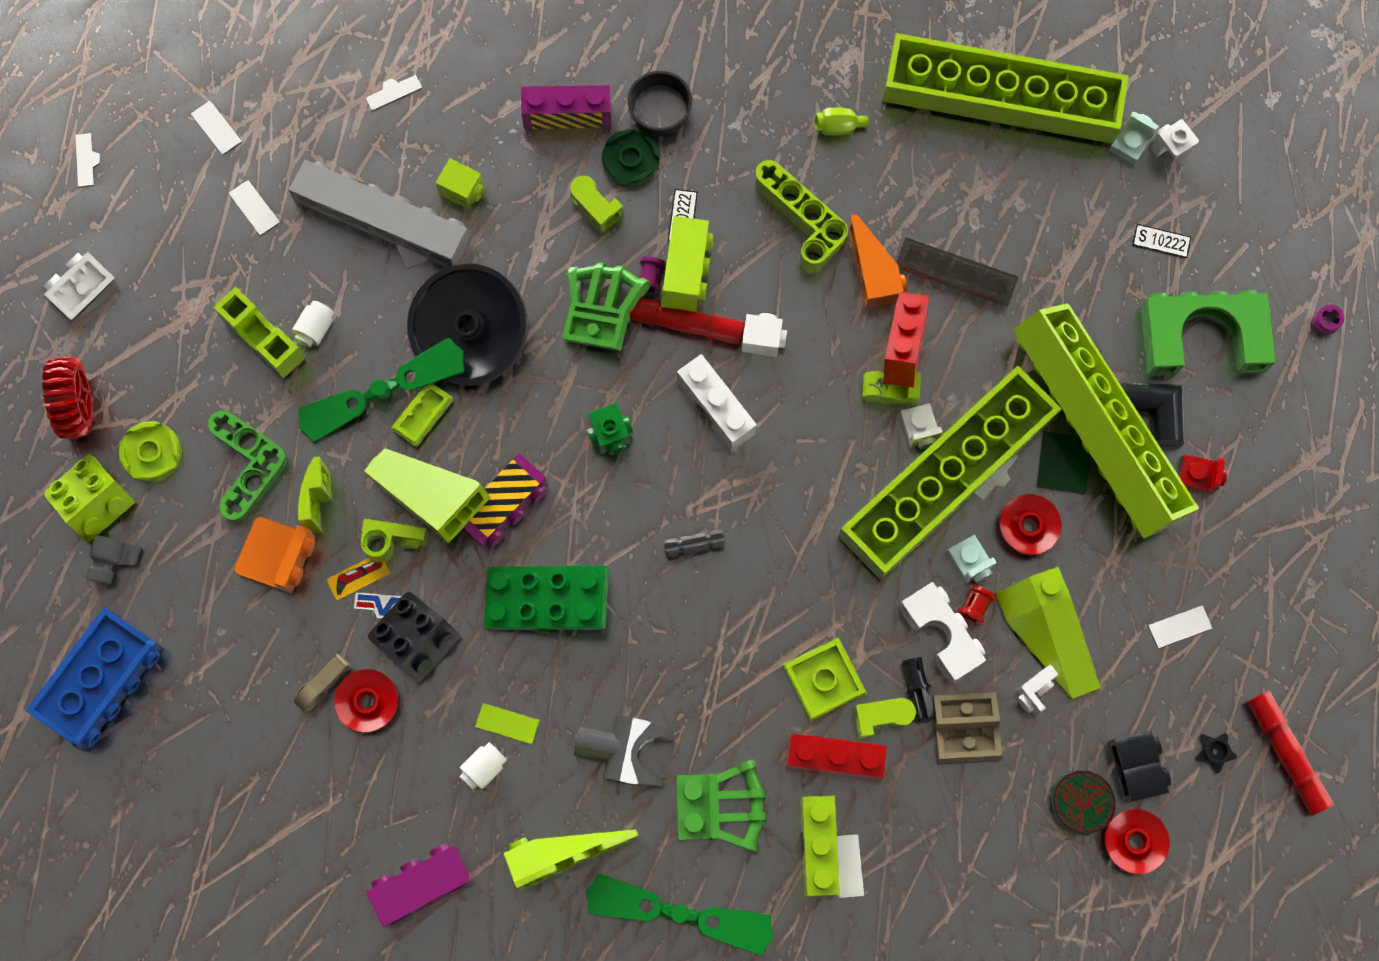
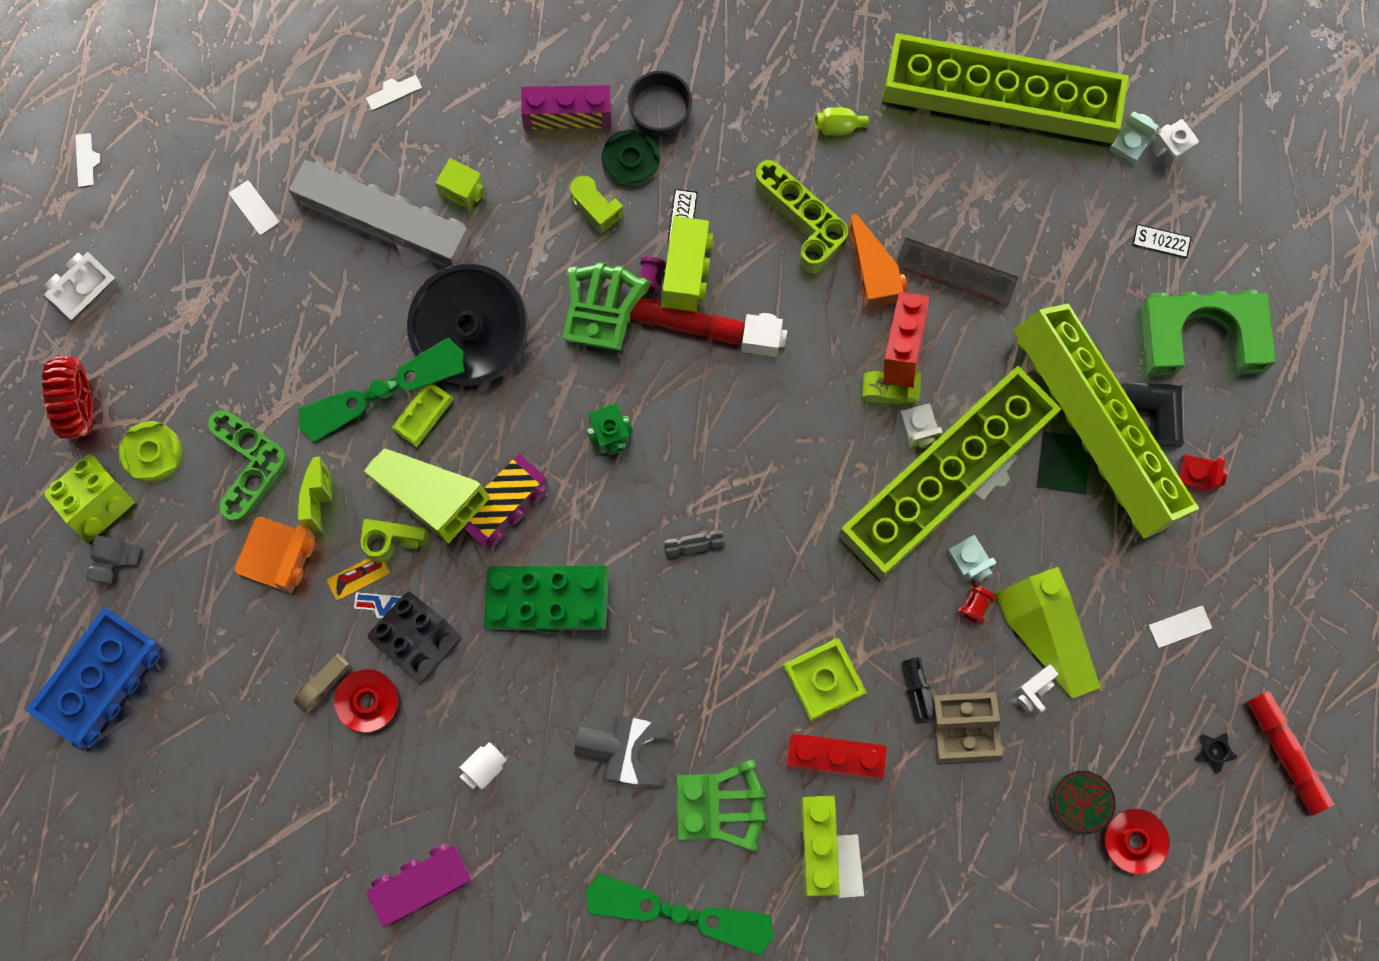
white sticker [191,101,242,155] -> none
lime arch [213,286,305,379] -> none
white brick [292,301,334,348] -> none
lime sticker [475,703,540,744] -> none
wedge [504,829,639,891] -> none
white arch [677,354,757,452] -> none
lime leg [853,698,916,740] -> none
white arch [898,582,986,685] -> none
red dish [999,494,1062,555] -> none
black brick [1109,730,1171,803] -> none
magenta bush [1313,305,1344,335] -> none

